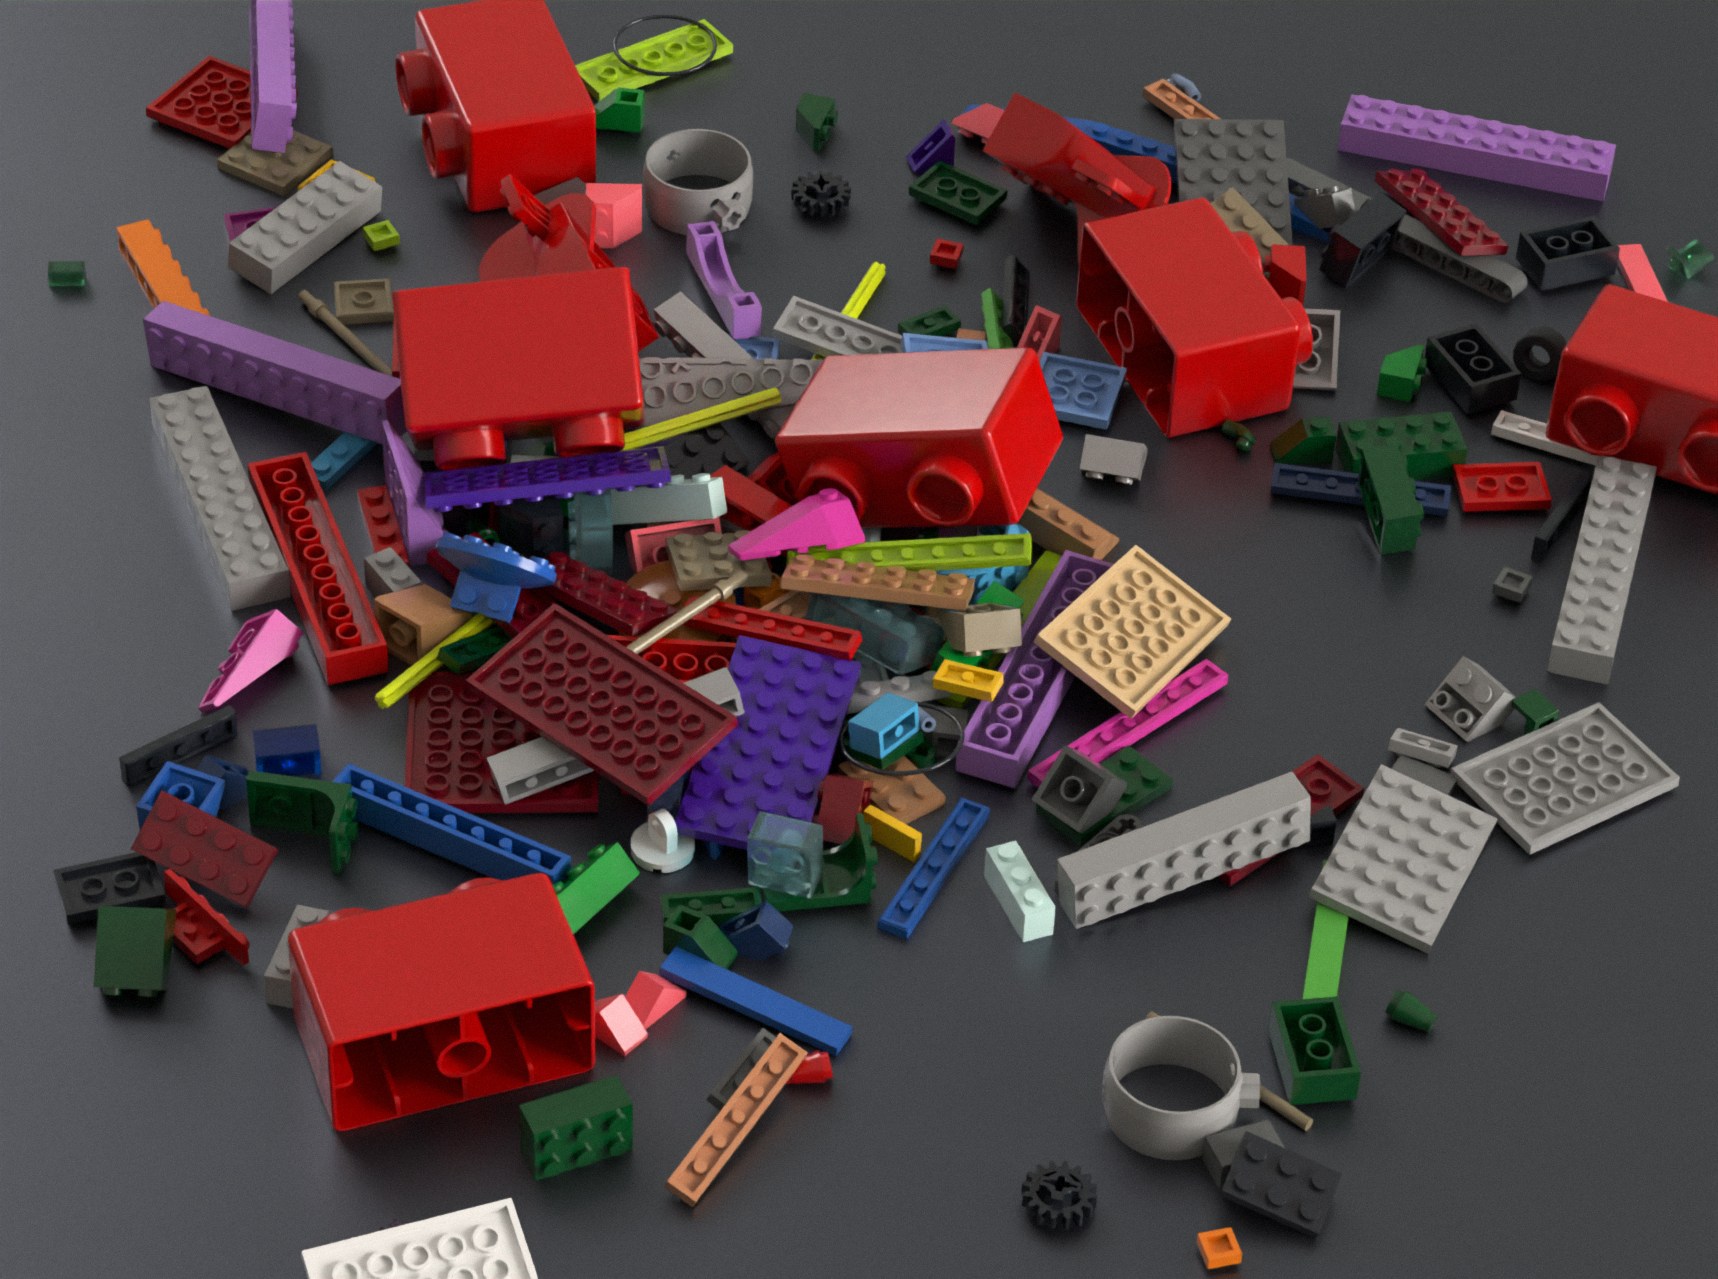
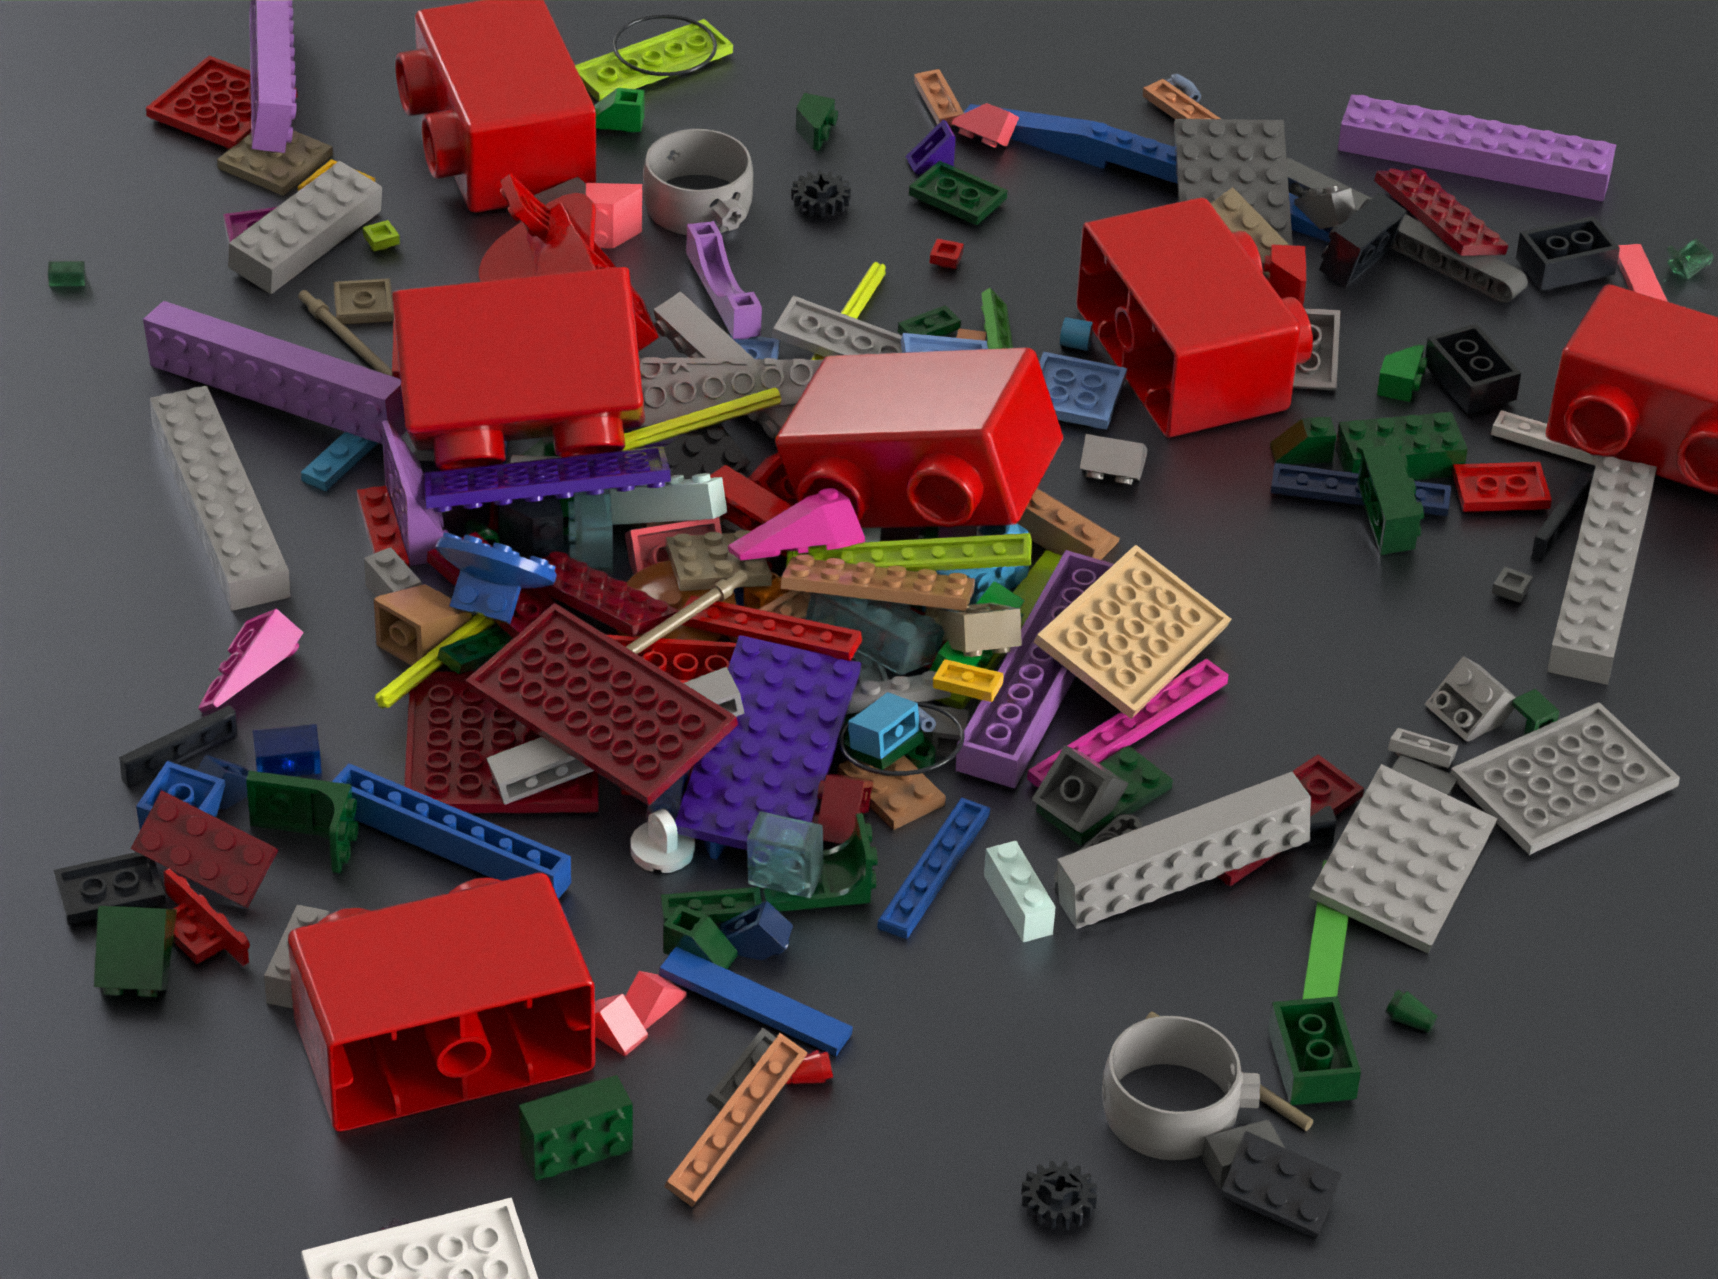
orange brick [116,219,210,316] -> none
red brick [248,452,389,685] -> none
brick [552,842,640,934] -> none
yellow tile [863,805,922,863] -> none
red brick [983,92,1171,263] -> none
black tile [1001,255,1030,346] -> none
coral slope [1017,305,1062,362] -> none
orange plate [1196,1227,1242,1269] -> none
dark green arm [1222,419,1255,452] -> none
black tyre [1513,326,1567,382] -> none
none -> nougat plate [914,69,964,127]
none -> dark azure brick [1060,317,1093,351]

